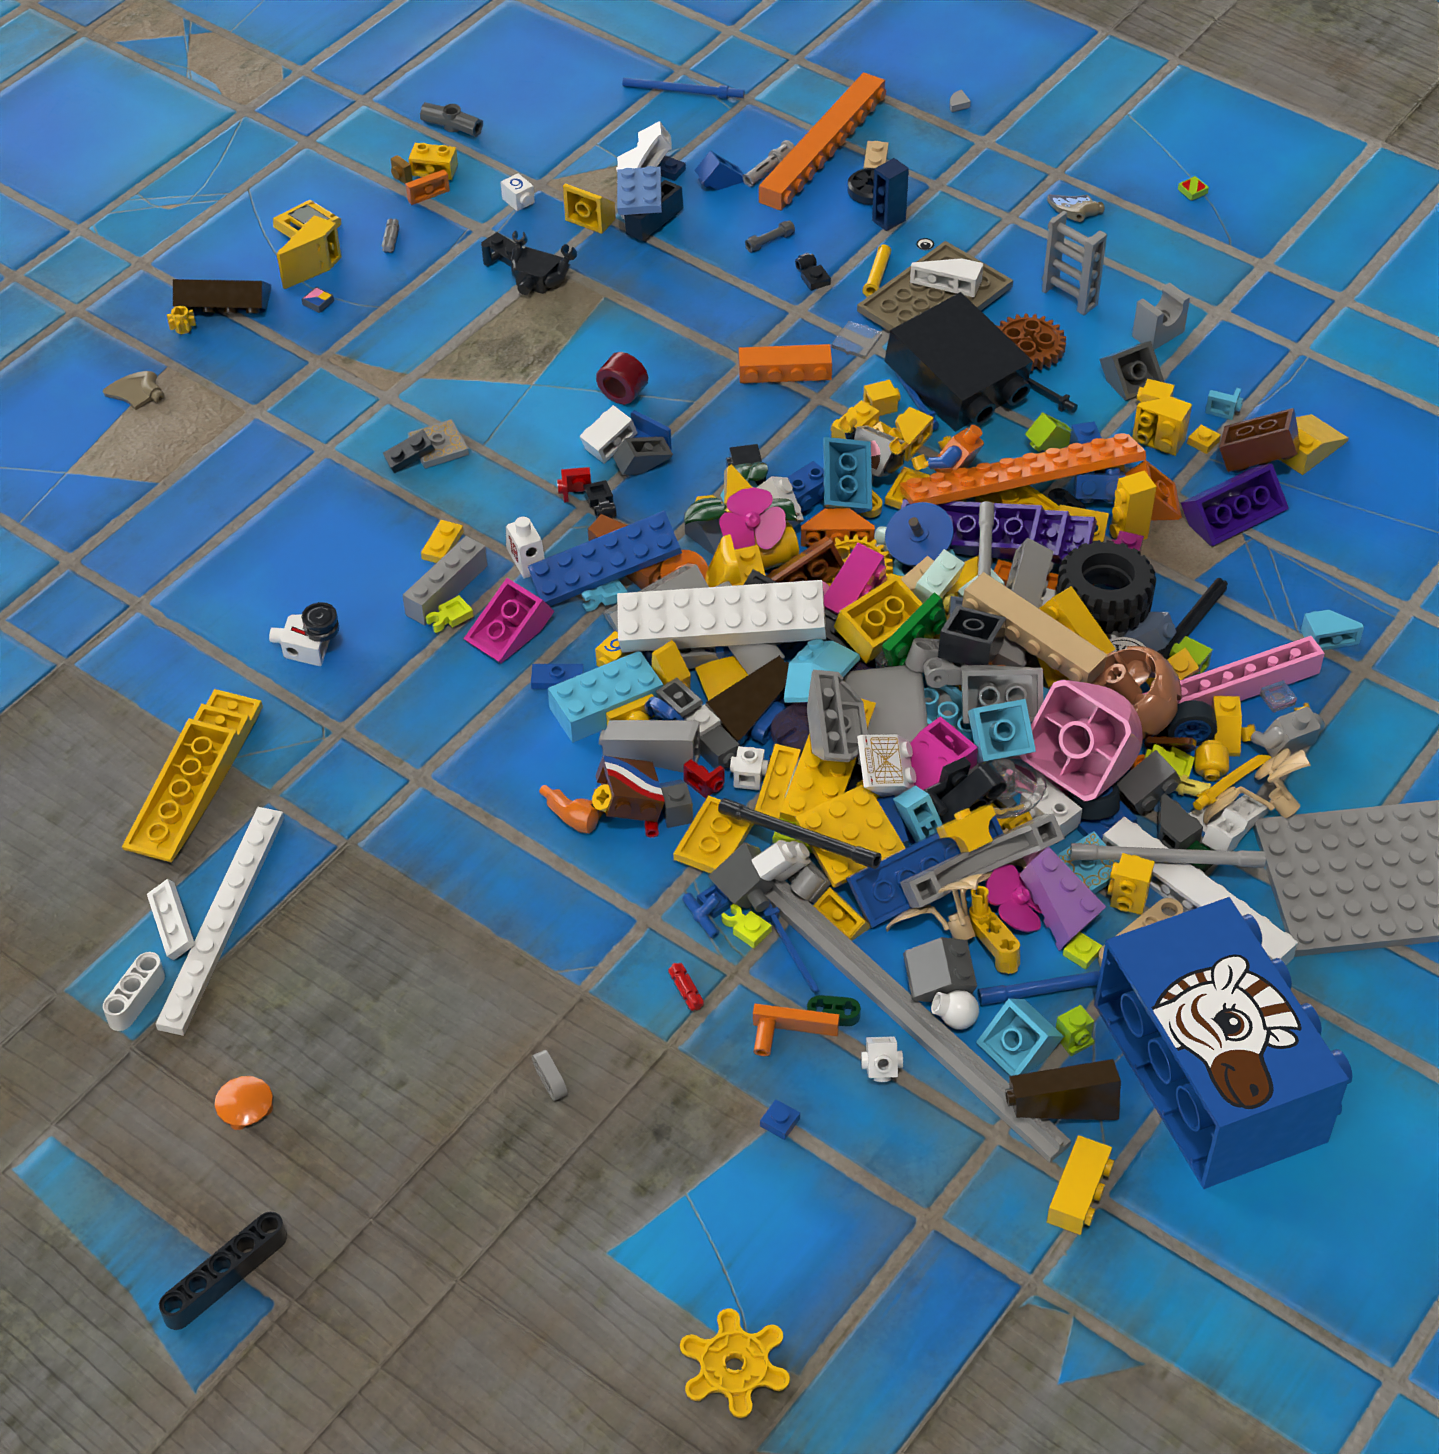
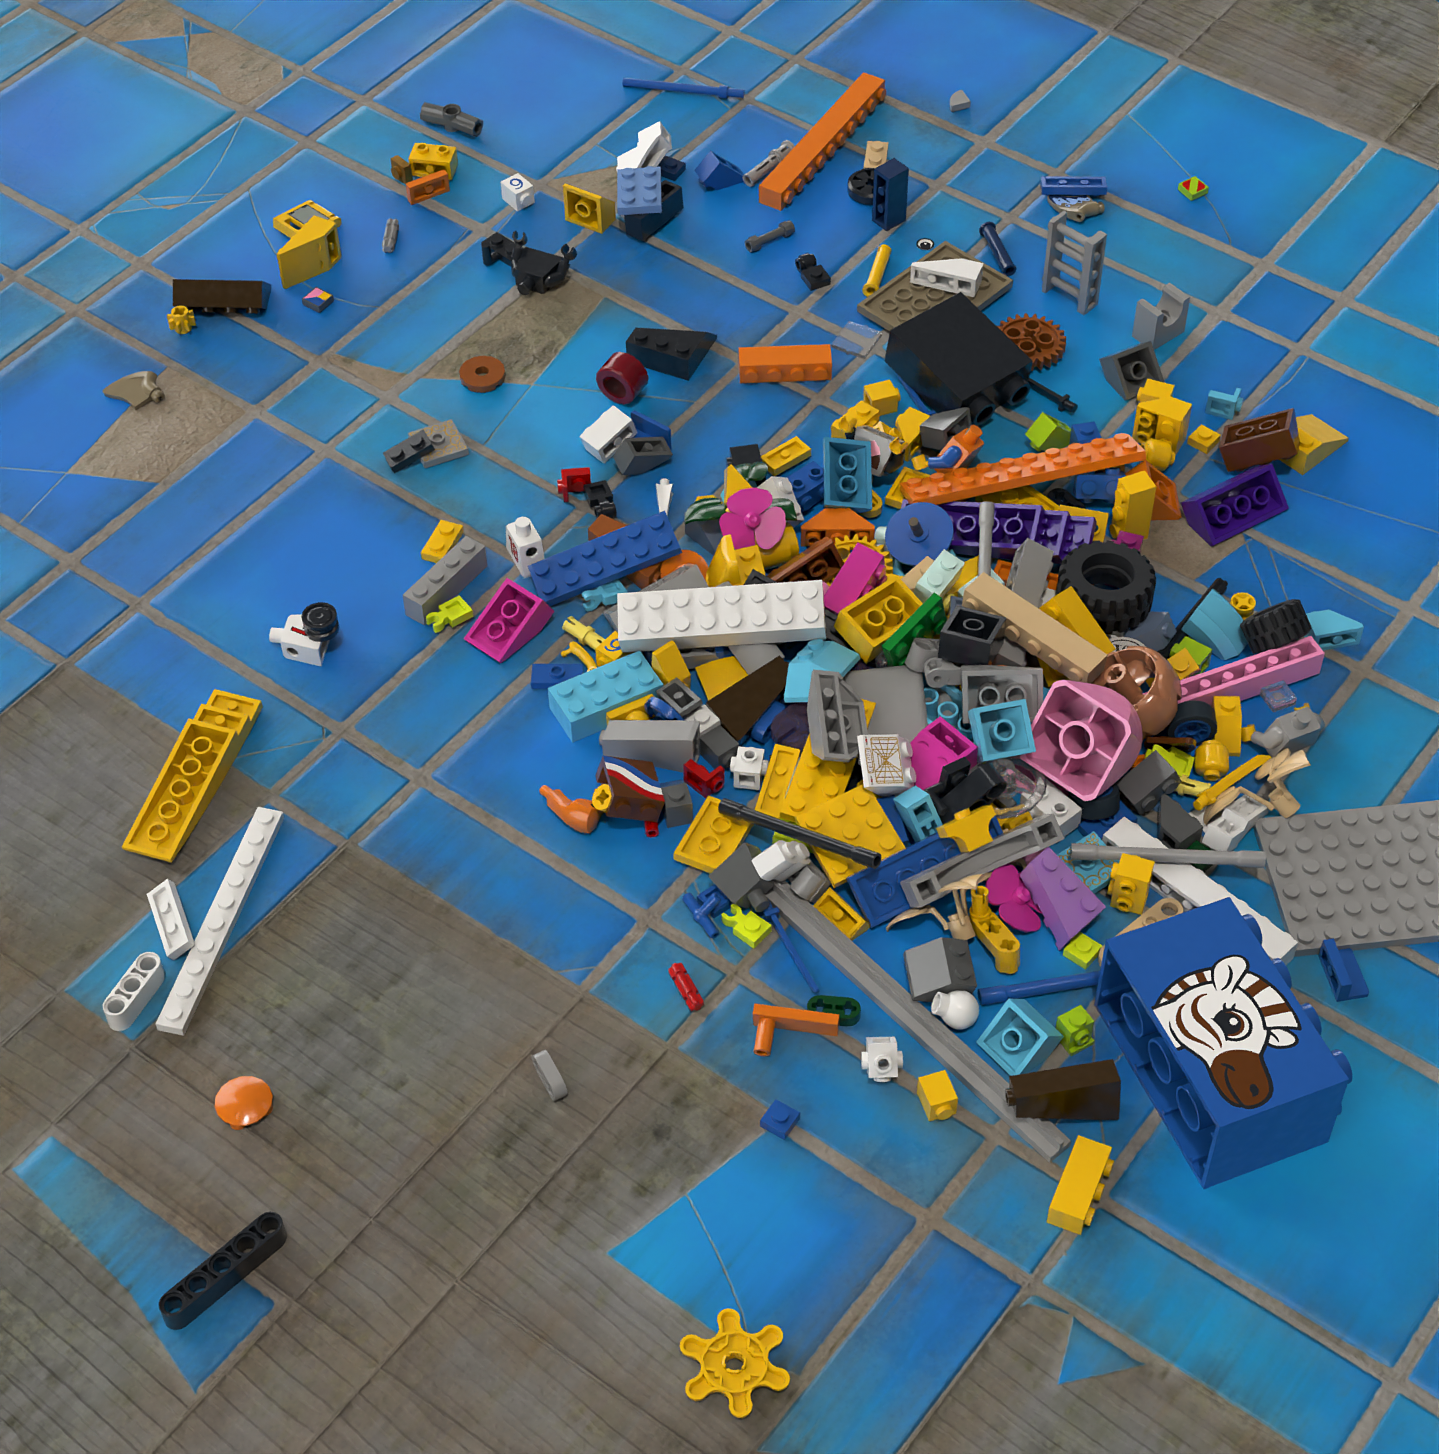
none -> dark orange tile [459,356,506,393]
none -> yellow piece [561,641,597,672]
none -> light yellow pin [562,616,605,650]
none -> black wedge [626,327,717,381]
none -> white piece [656,478,673,517]
none -> yellow plate [761,436,811,477]
none -> yellow brick [917,1070,958,1122]
none -> dark grey slope [920,407,972,450]
none -> dark blue pin [979,221,1017,276]
none -> blue plate [1040,176,1107,197]
none -> yellow head [1140,438,1175,472]
none -> medium azure slope [1181,589,1248,660]
none -> yellow wheel [1230,592,1256,620]
none -> black tyre [1240,599,1312,654]
none -> blue panel [1318,938,1369,1002]

